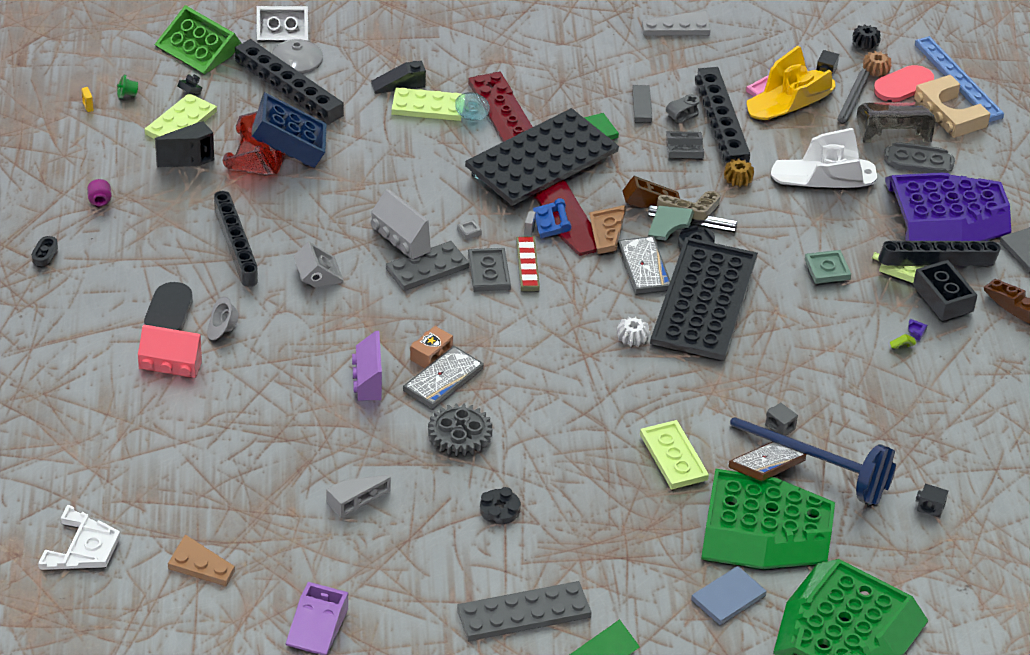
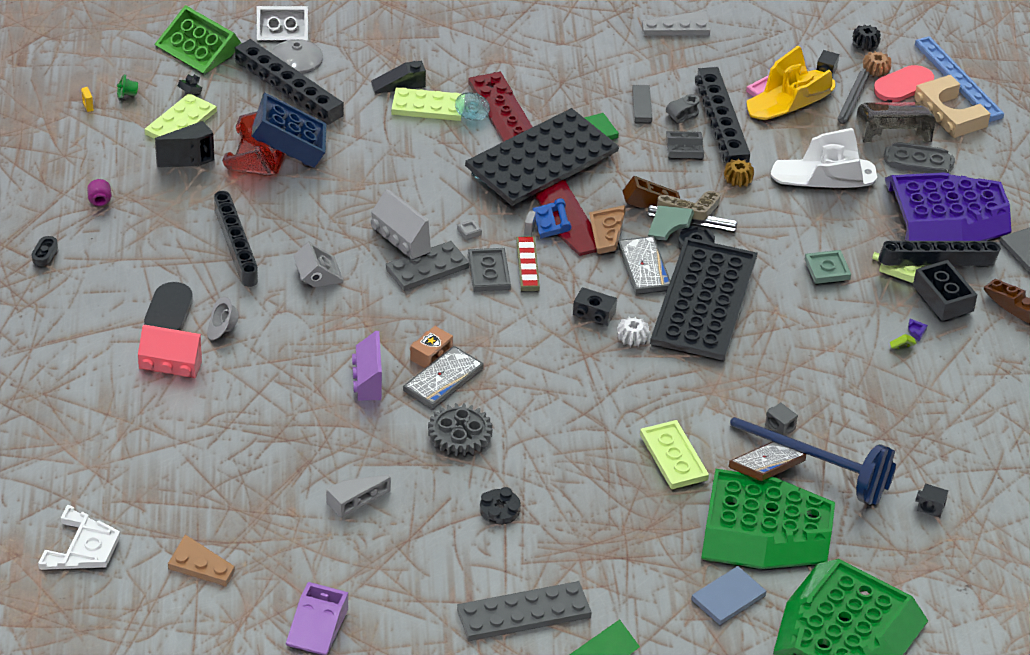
none -> black brick [573,287,617,326]

